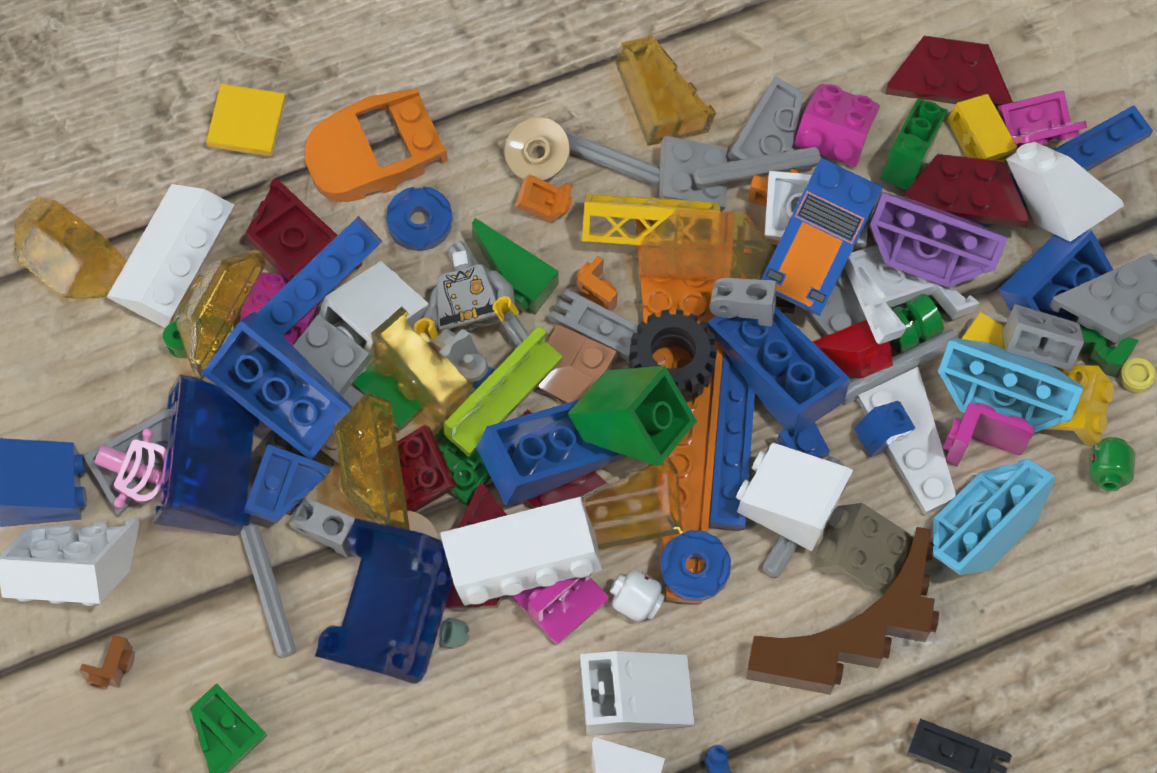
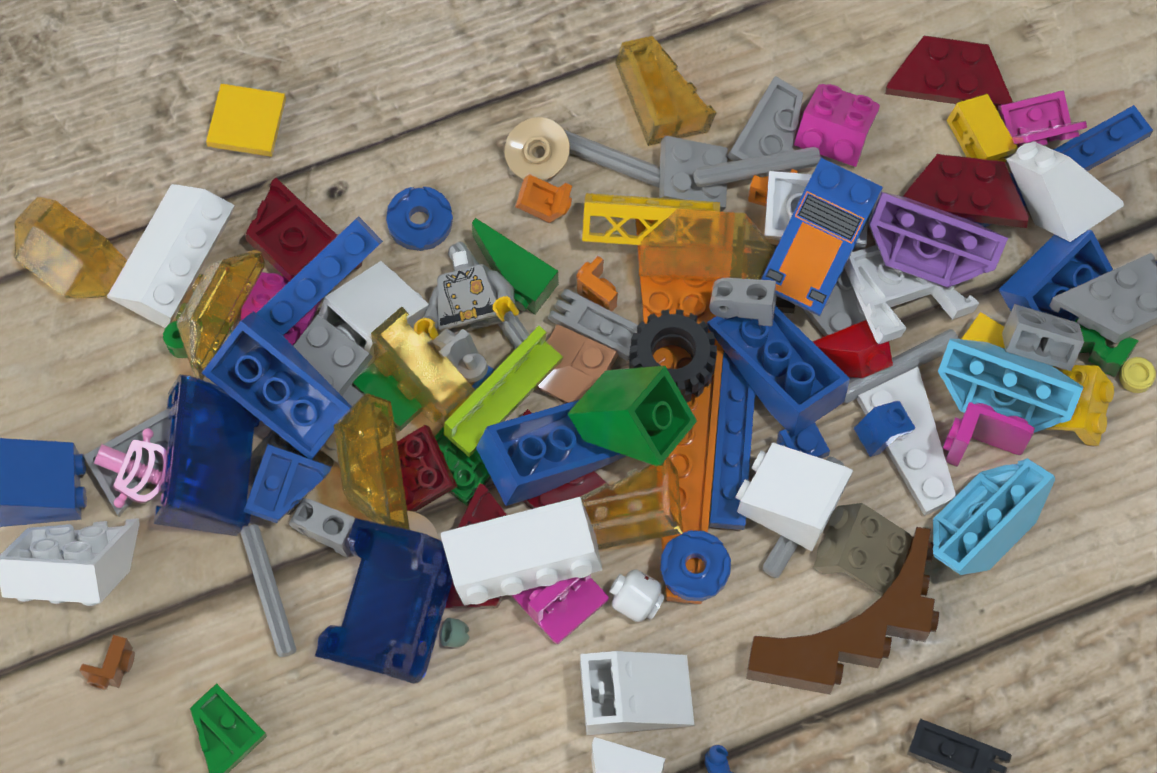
orange slope [304,88,448,202] -> none
green slope [880,98,948,190] -> none
green wheel [889,294,944,354] -> none
green head [1089,437,1136,491] -> none

